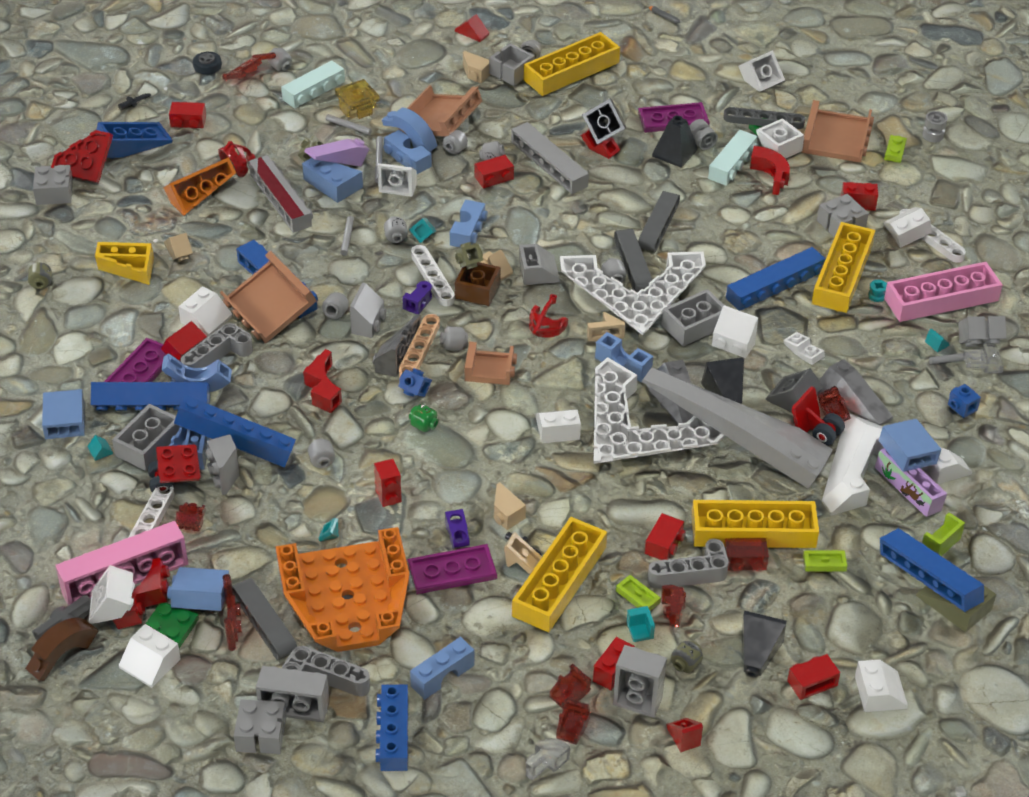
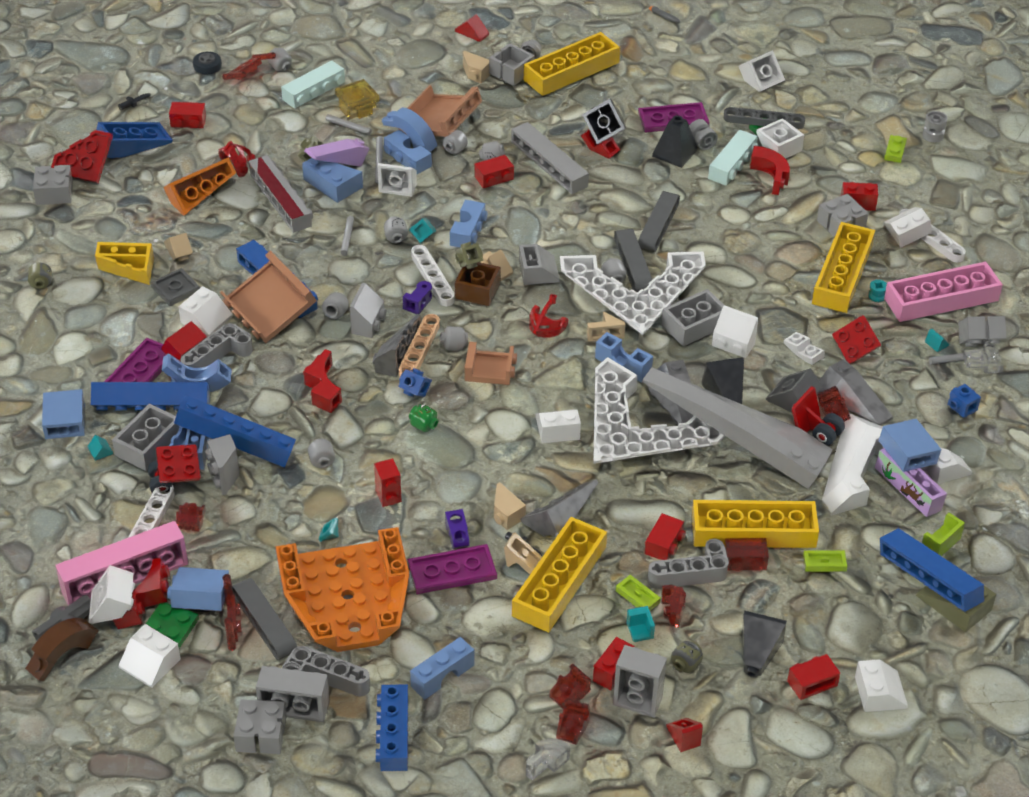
blue brick [726,247,826,311] -> none
nougat panel [801,100,874,163] -> none
none -> dark grey tile [150,268,200,307]
none -> flat silver wedge [520,479,598,537]
none -> red plate [832,315,881,365]

